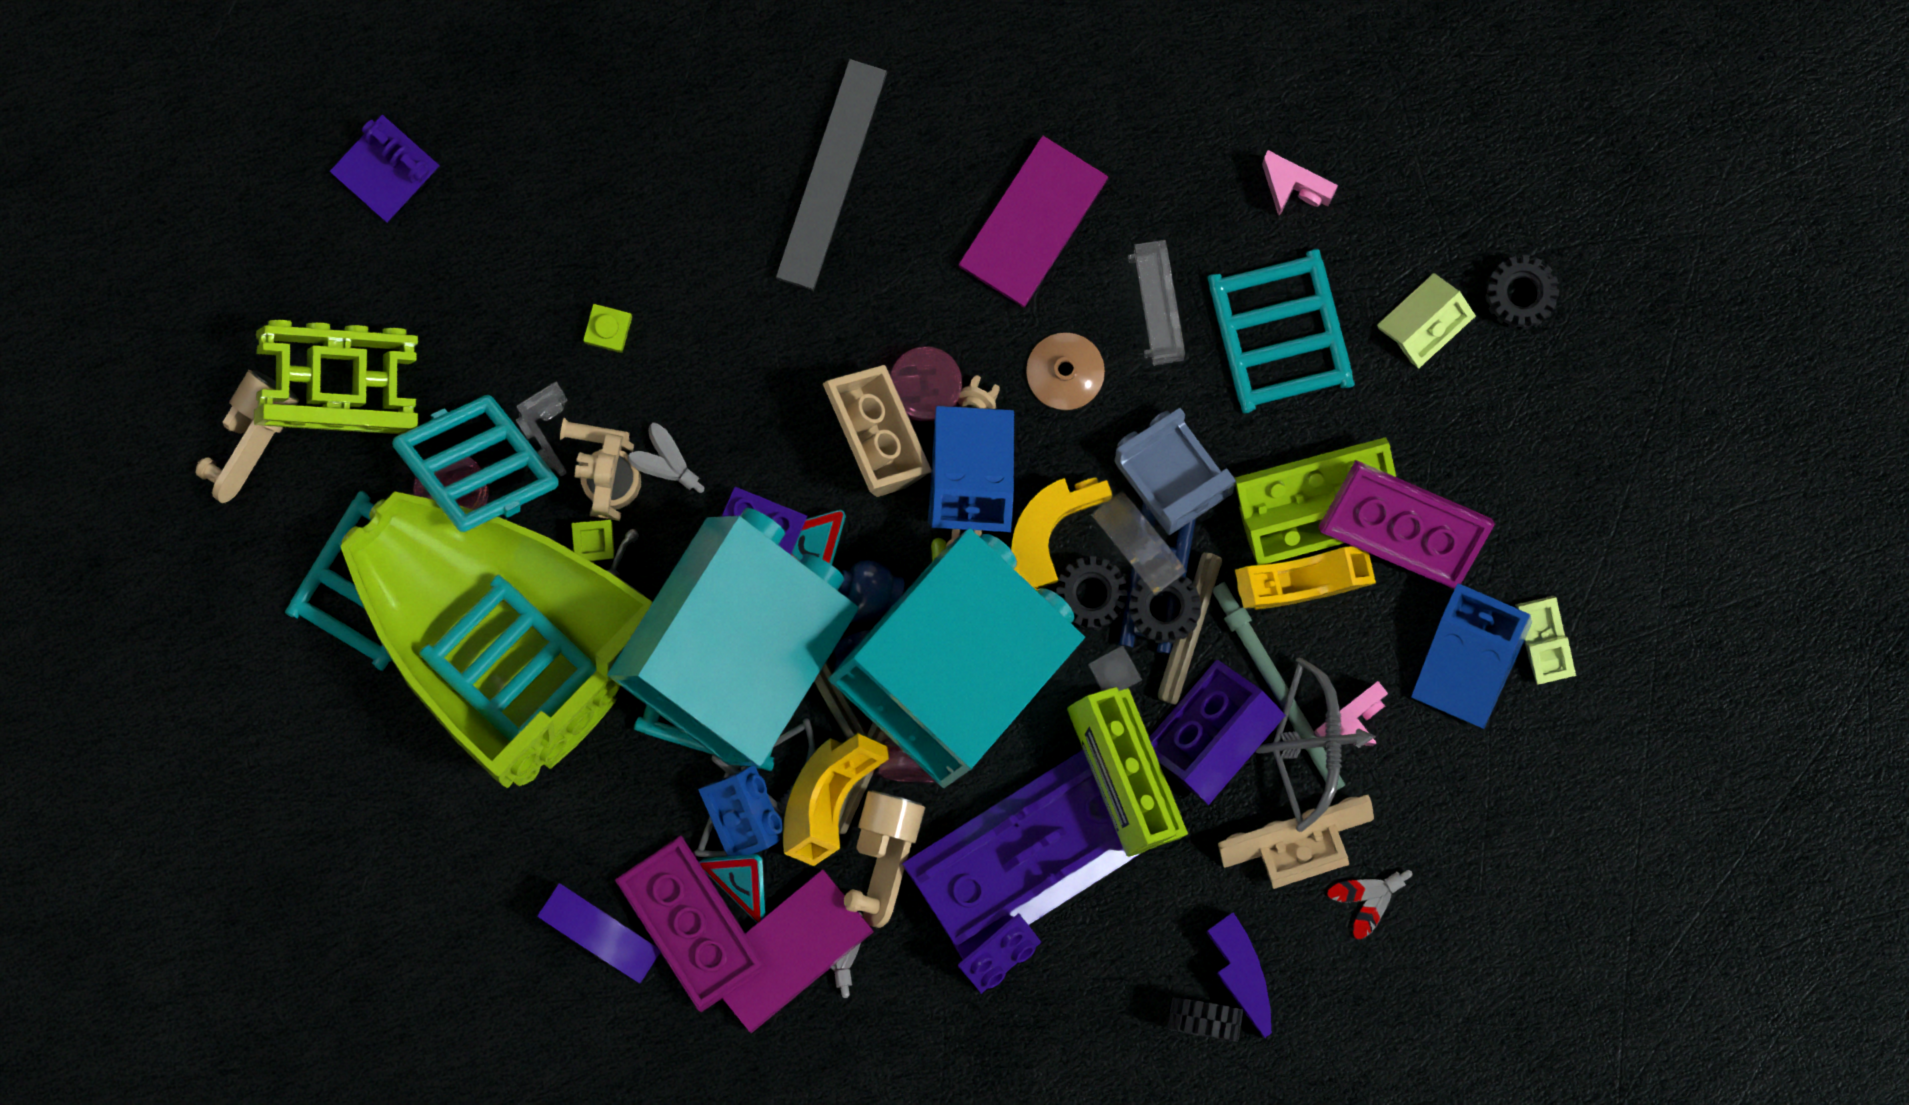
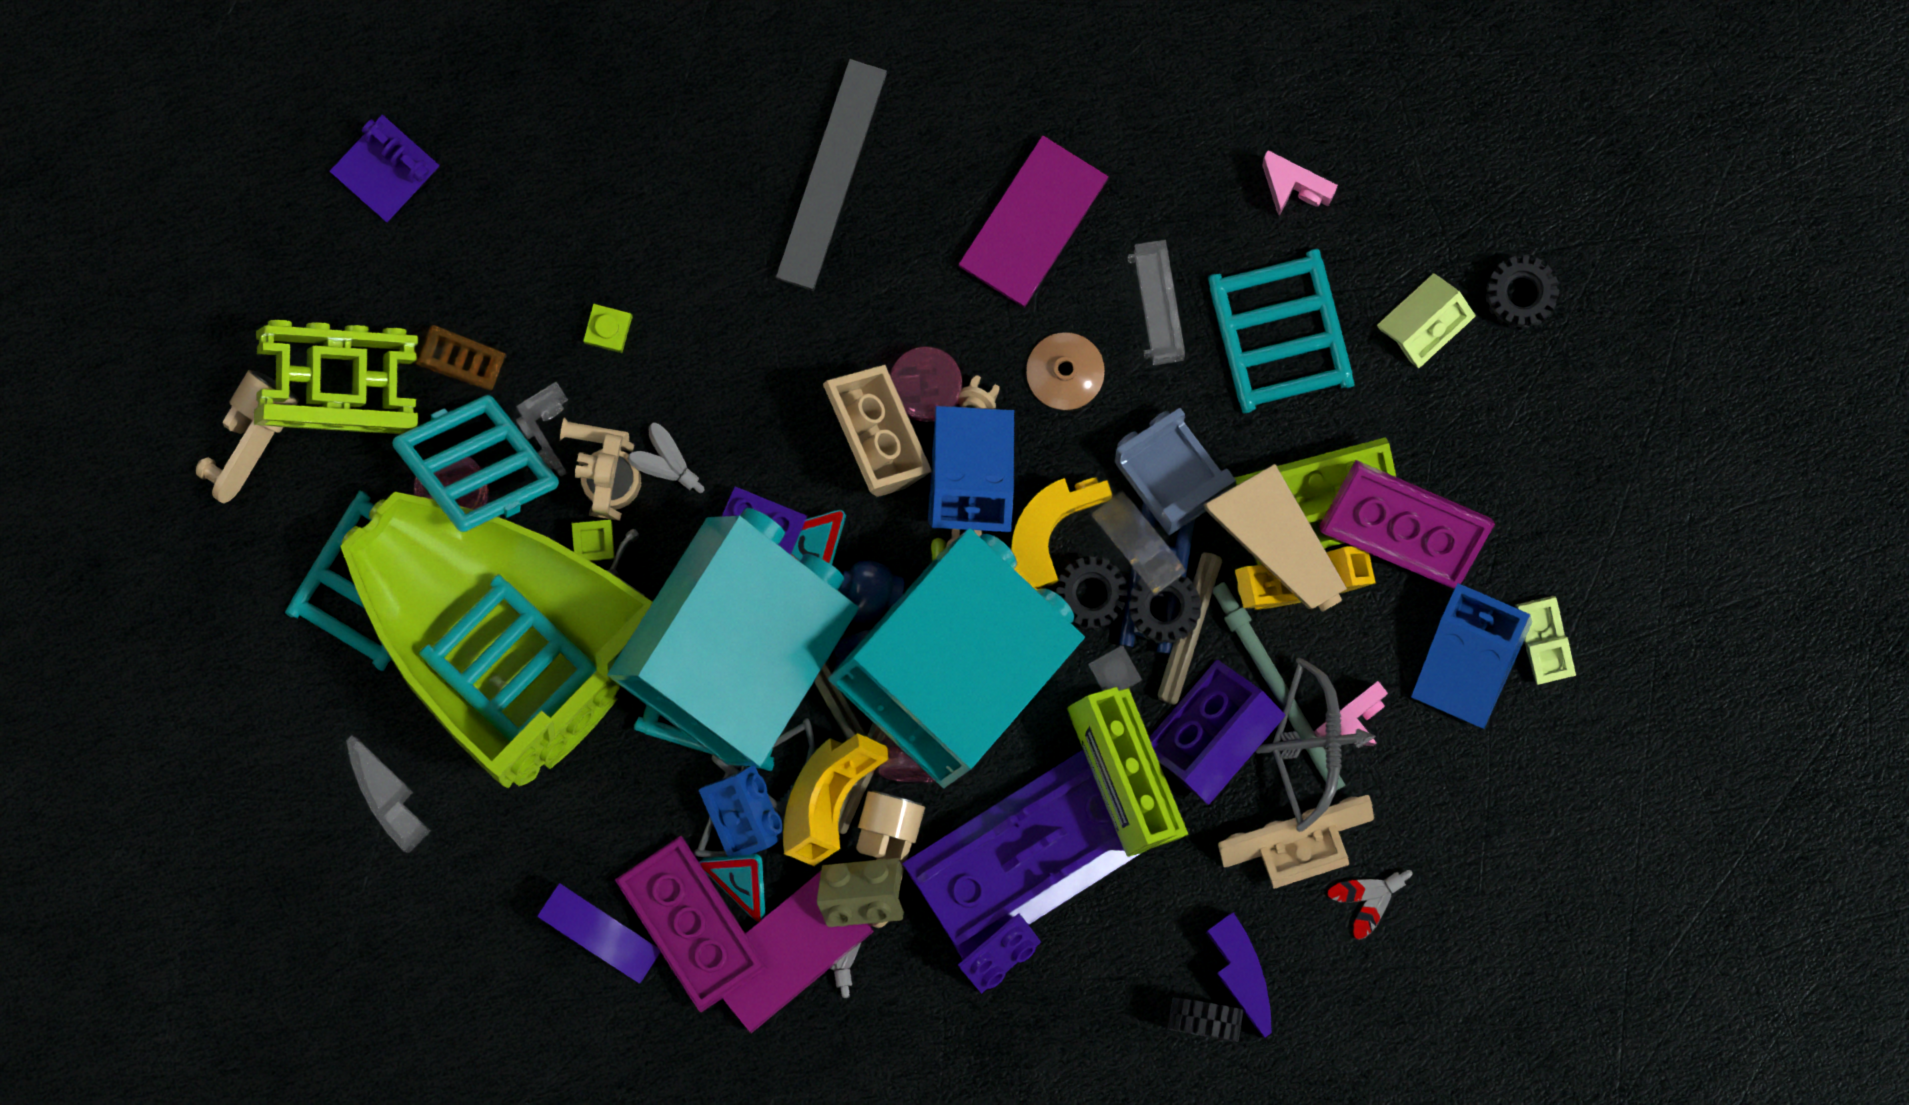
none -> clear slope [346,735,431,853]
none -> clear orange slope [416,325,506,390]
none -> olive bracket [817,858,904,927]
none -> tan slope [1203,464,1347,612]

